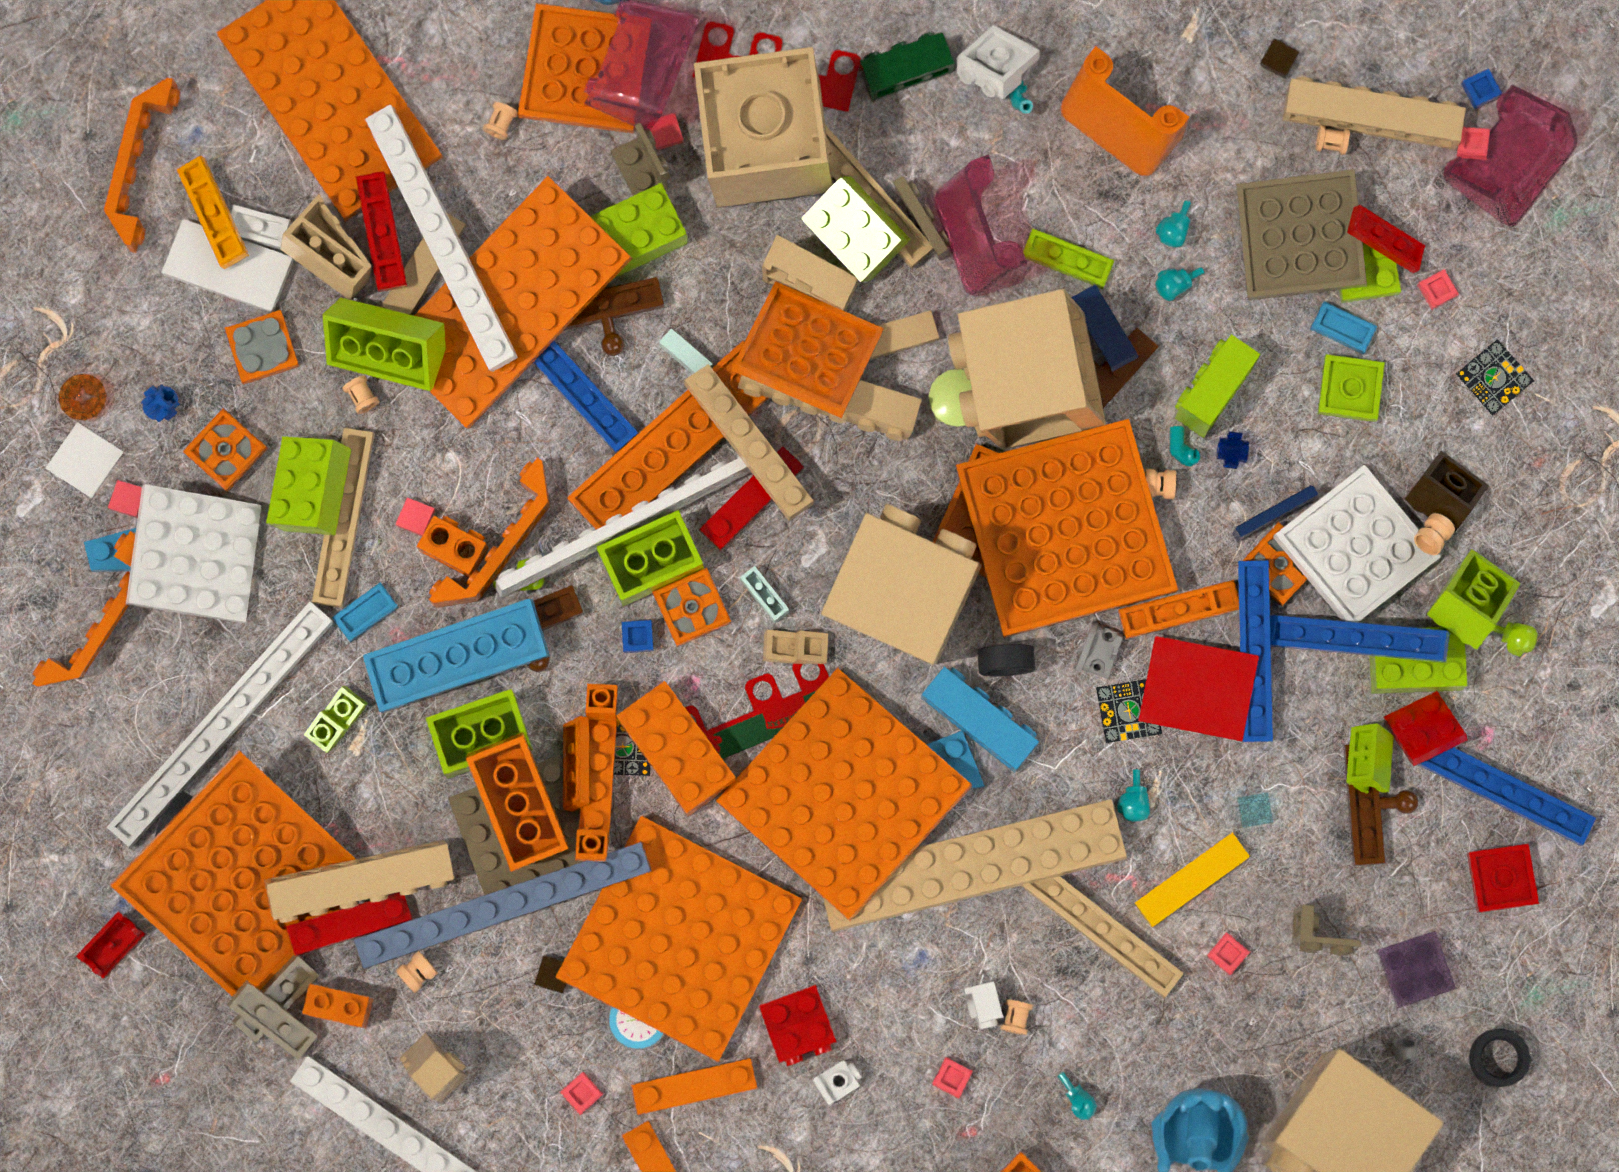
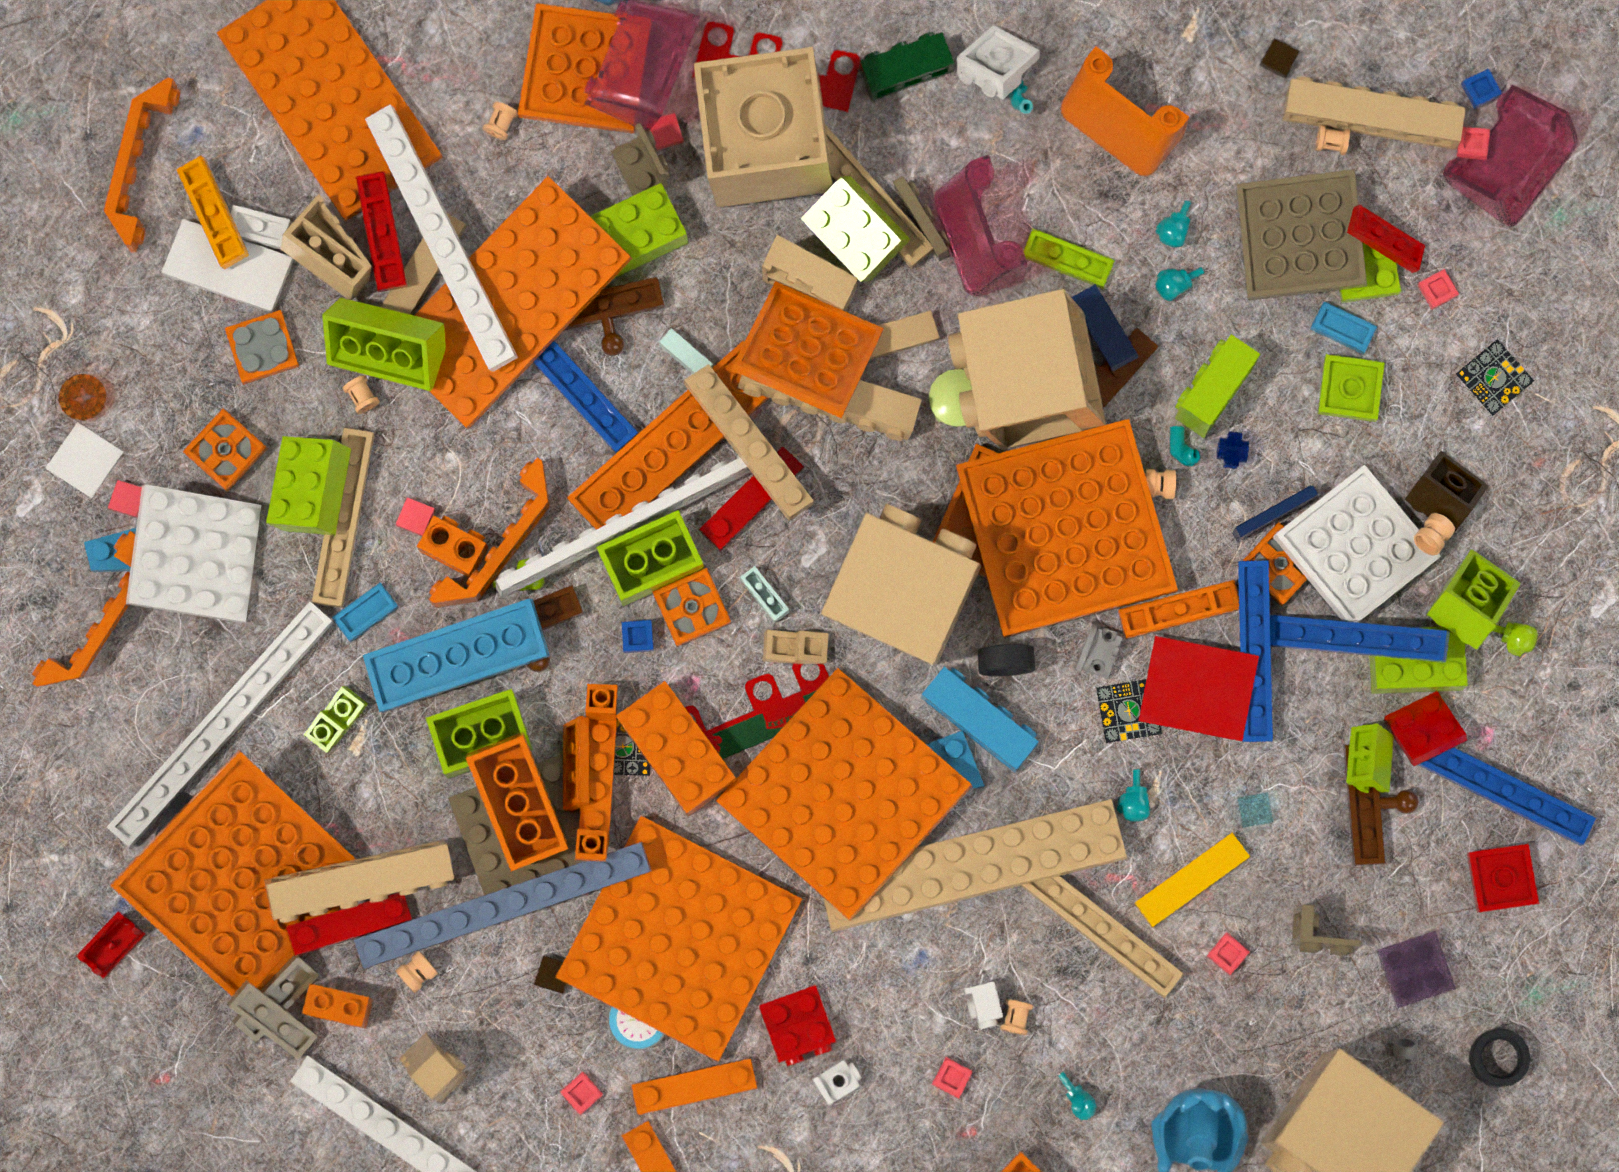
blue gear [141,384,180,422] -> none

